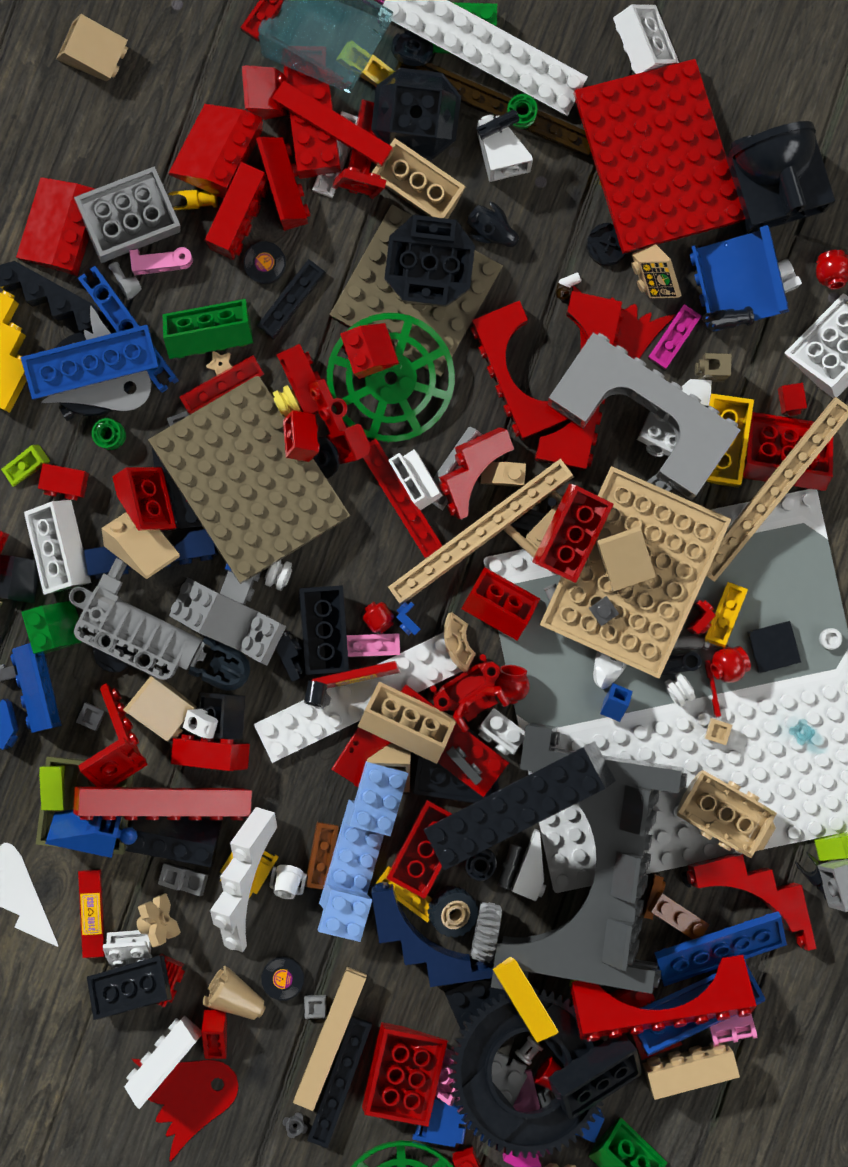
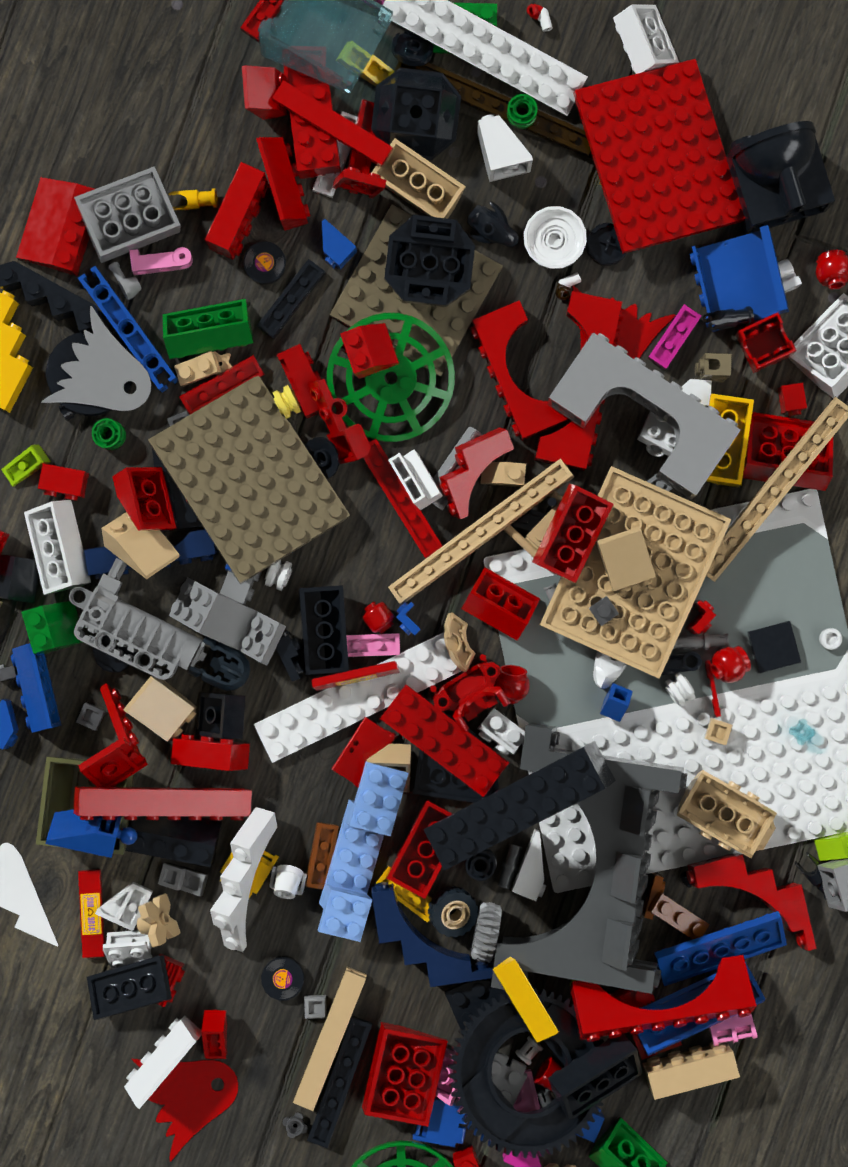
blue plate [21,325,159,400] -> none
lime slope [39,766,65,810] -> none
tan slope [56,14,128,81] -> none
red slope [169,104,263,198] -> none
white leg [183,709,218,739] -> none
tan cone [203,966,266,1020] -> none
red brick [283,410,320,462] -> none
black piece [304,681,331,709] -> none
tan slope [358,682,456,764] -> none
dark grey plate [446,746,482,785] -> none
black axle [476,110,520,140] -> none
tan slope [631,244,682,298] -> none
yellow plate [705,582,748,648] -> none
none -> white wing [95,882,153,931]
none -> tan plate [174,351,221,386]
none -> blue slope [322,219,357,270]
none -> white hat [524,206,587,269]
none -> arm [527,4,553,32]
none -> red piece [735,312,797,374]

